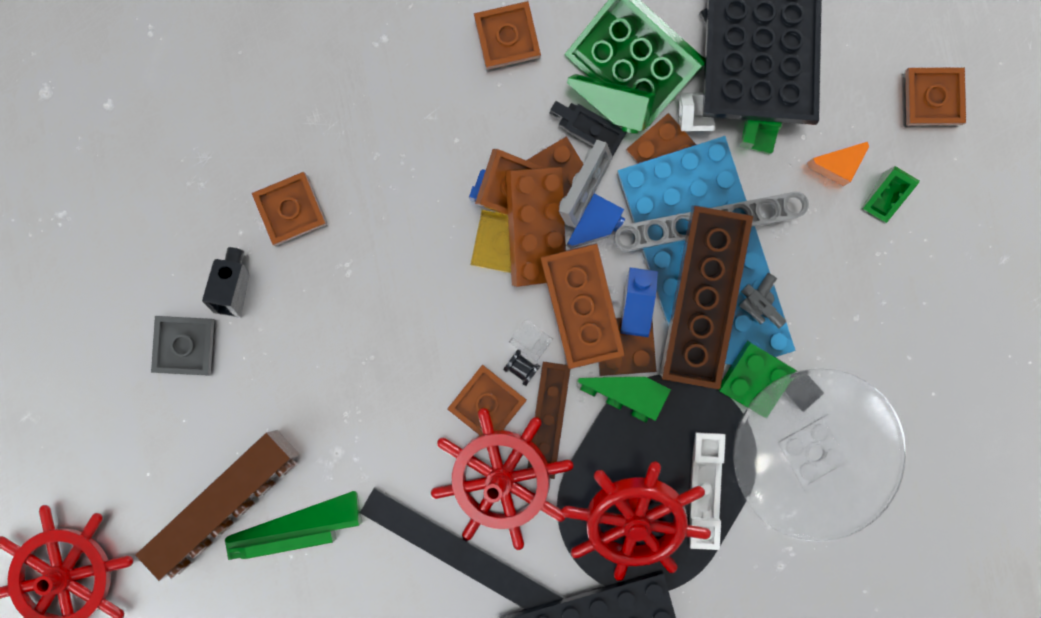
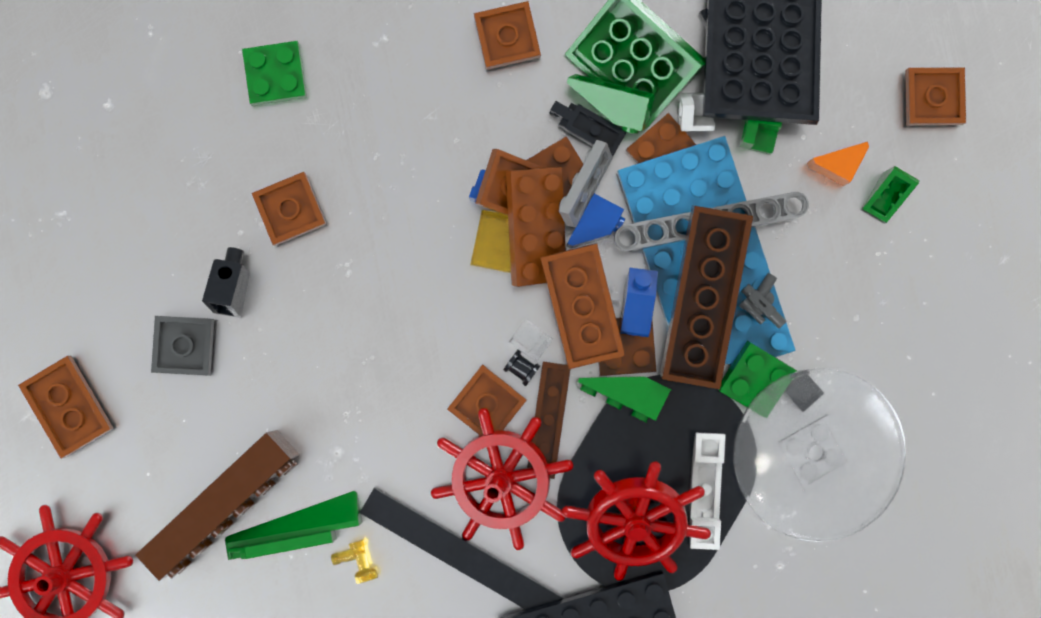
none -> dark orange plate [18,356,114,459]
none -> green plate [242,41,307,106]
none -> clear yellow piece [331,539,378,584]

